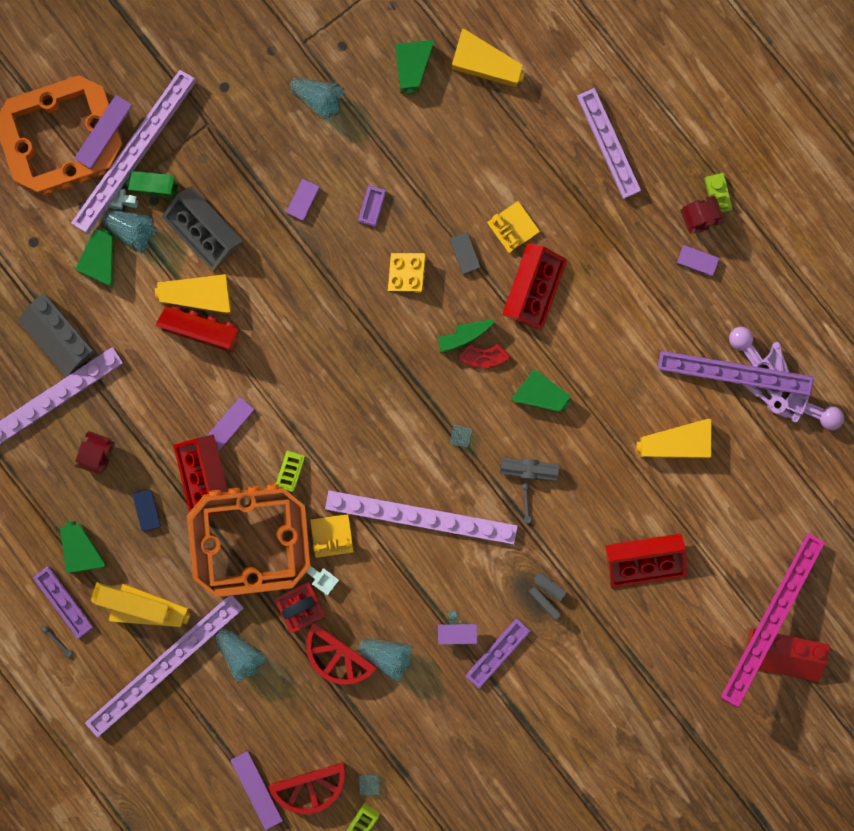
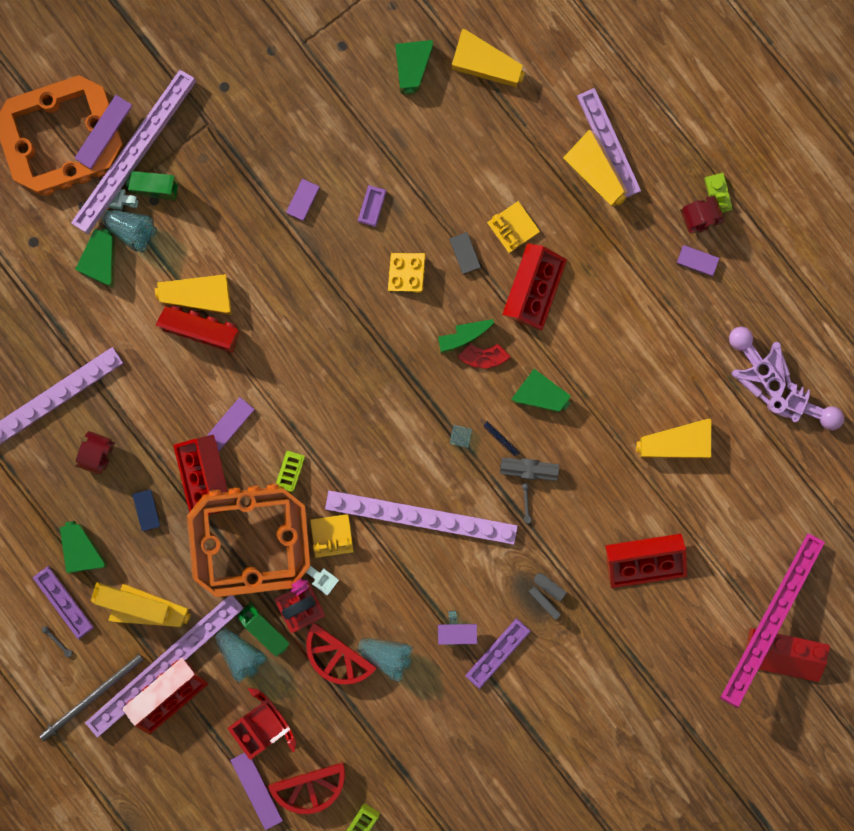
dark grey slope [18,293,96,377] -> none
dark grey slope [162,186,243,272] -> none
clear light blue cone [289,77,345,119] -> none
clear light blue tile [359,774,380,796] -> none
medium lavender tile [657,350,814,396] -> none
none -> dark grey bar [39,654,144,741]
none -> slope [122,658,208,735]
none -> red piece [227,688,296,760]
none -> green slope [237,602,290,657]
none -> dark pink plate [290,578,309,596]
none -> dark blue piece [480,419,522,459]
none -> yellow slope [563,130,628,206]

